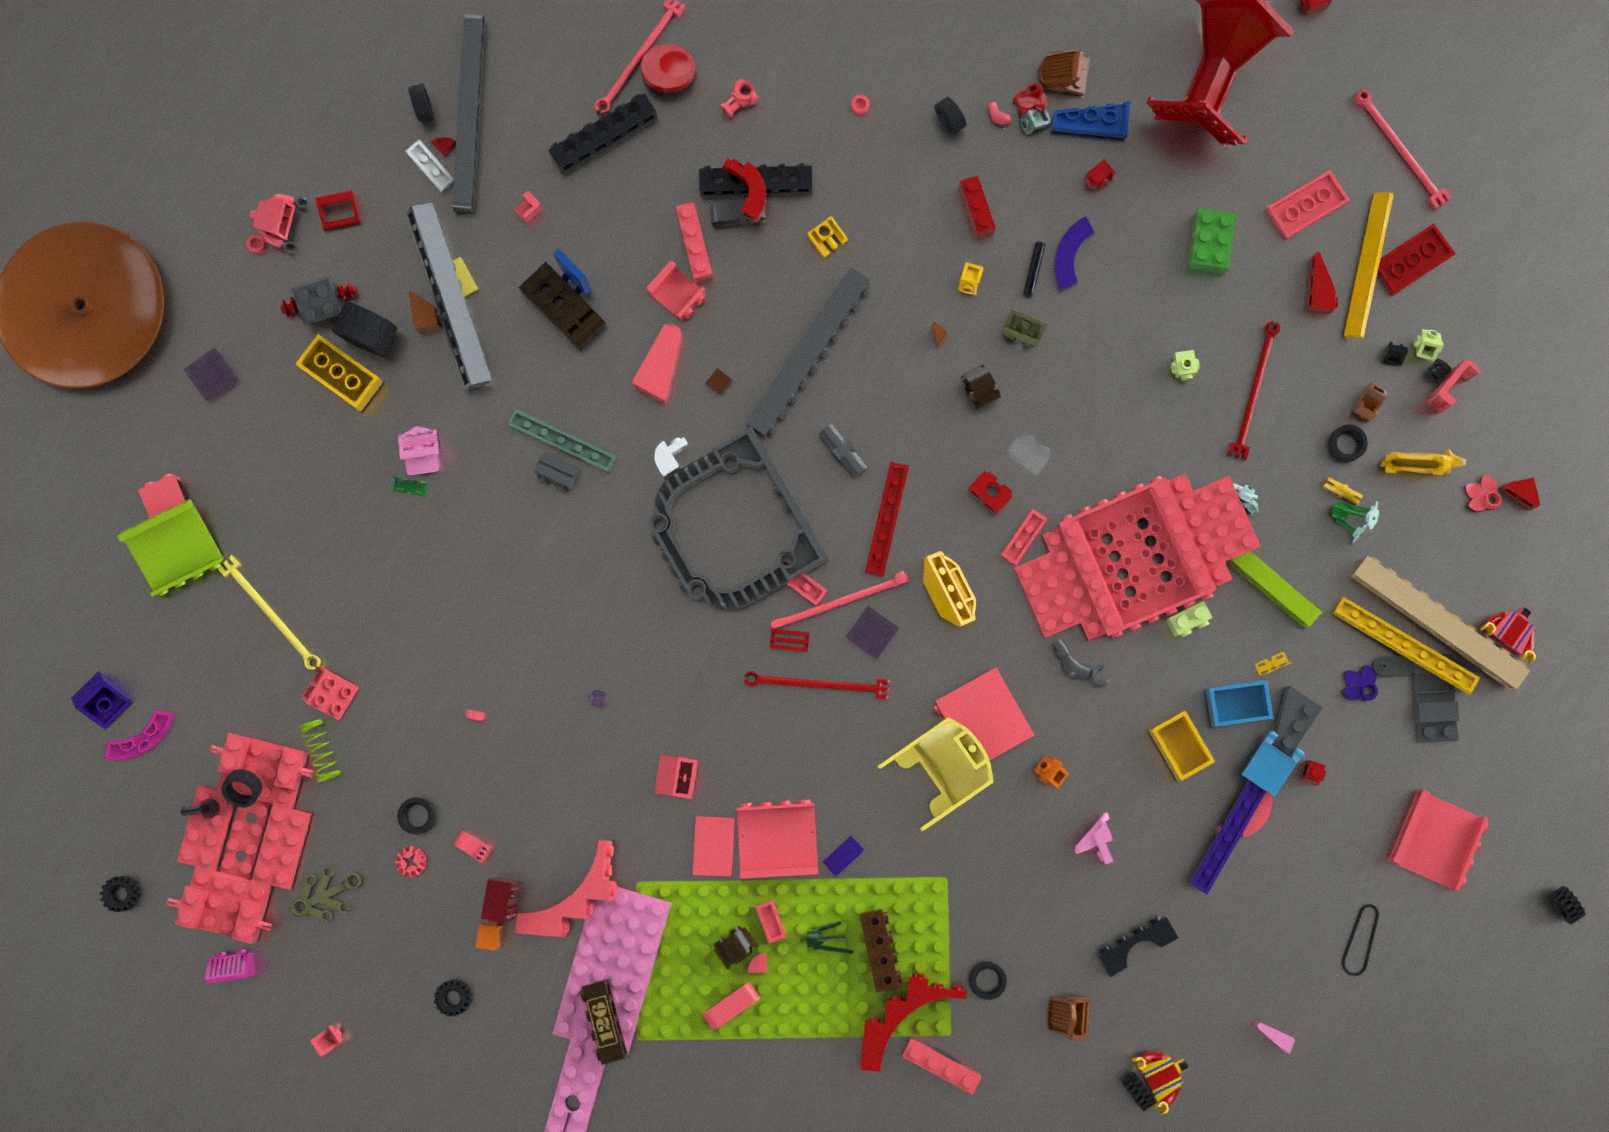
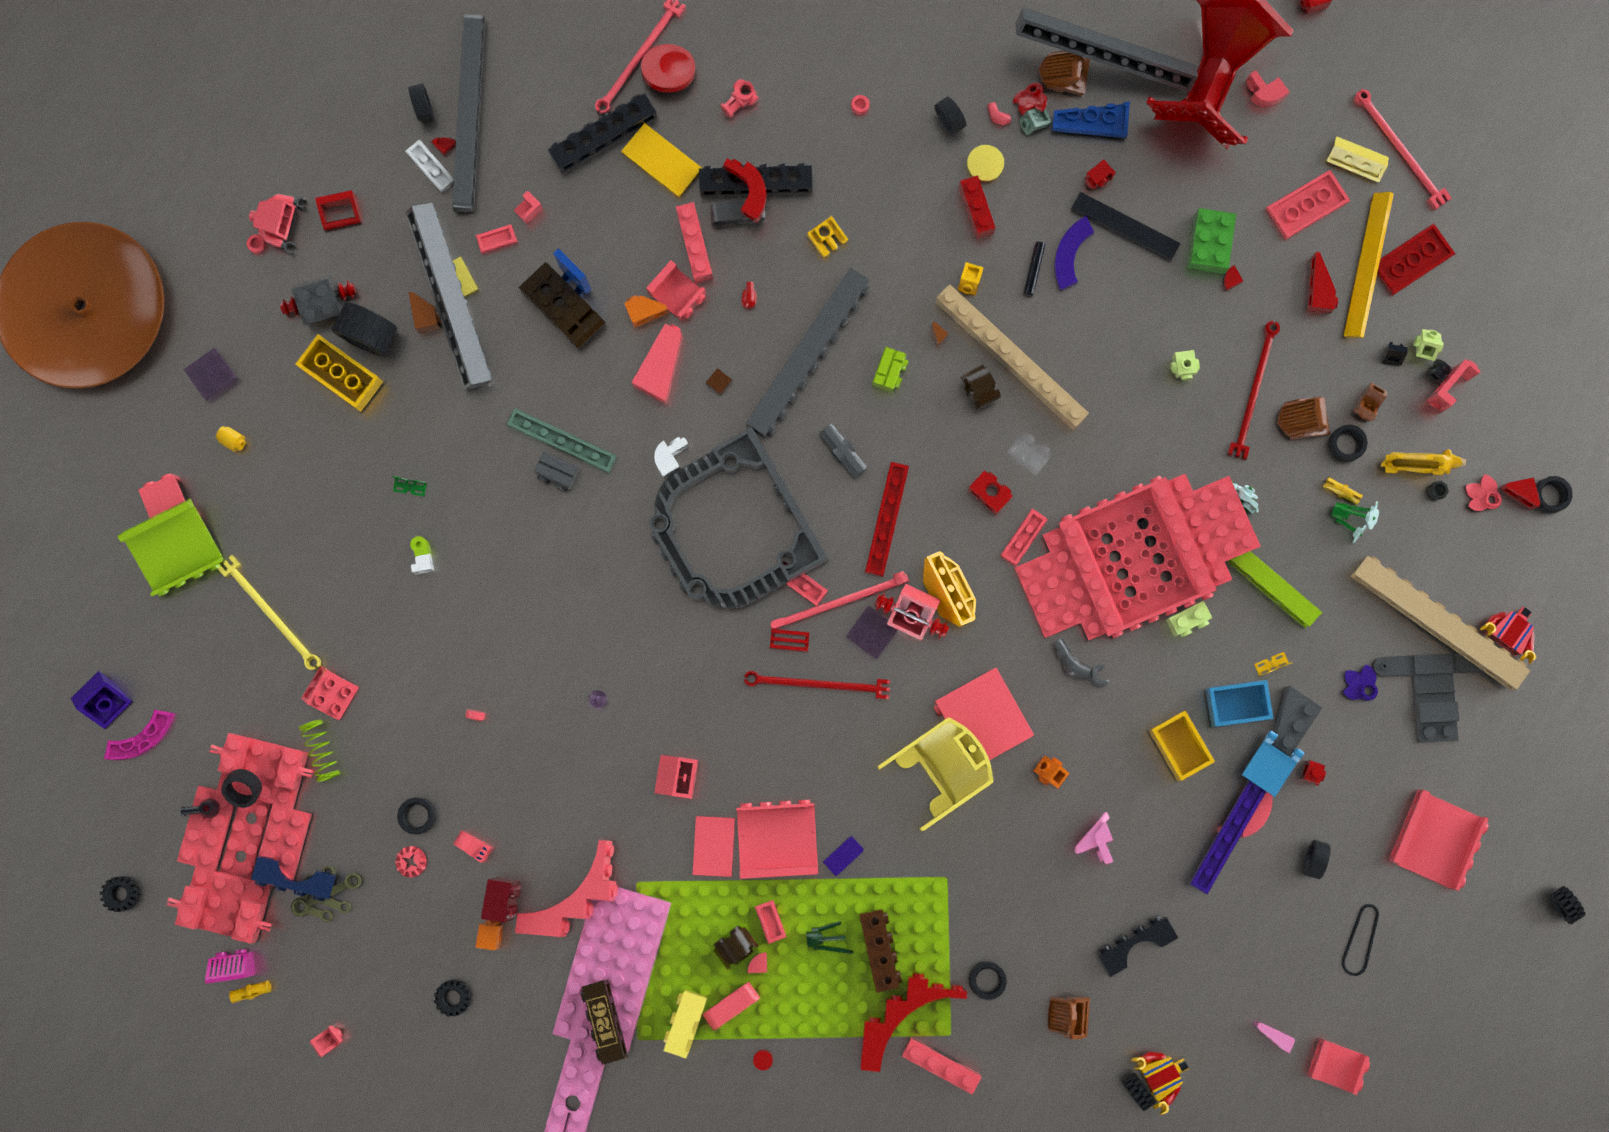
bright pink piece [398,426,439,475] -> none
olive bracket [1002,308,1047,347] -> none
yellow tile [1332,597,1480,695] -> none
none -> yellow brick [215,426,246,452]
none -> yellow pin [229,980,271,1003]
none -> dark blue arch [251,855,336,901]
none -> leg [410,536,434,575]
none -> coral tile [476,224,518,254]
none -> yellow tile [621,123,702,198]
none -> orange slope [624,295,669,328]
none -> light yellow wedge [663,989,708,1058]
none -> red cylinder [741,282,757,309]
none -> red tile [753,1050,773,1071]
none -> lime brick [872,347,909,393]
none -> coral brick [874,584,949,640]
none -> tan brick [935,284,1089,431]
none -> light yellow tile [967,145,1004,183]
none -> dark grey brick [1016,7,1198,92]
none -> black tile [1071,192,1181,261]
none -> red tile [1224,265,1243,291]
none -> coral brick [1246,70,1290,107]
none -> dark orange piece [1277,397,1330,440]
none -> black tyre [1303,840,1331,879]
none -> coral panel [1307,1038,1370,1095]
none -> light yellow panel [1327,137,1389,182]
none -> pearl dark grey tile [1428,481,1449,500]
none -> black tyre [1536,476,1573,513]

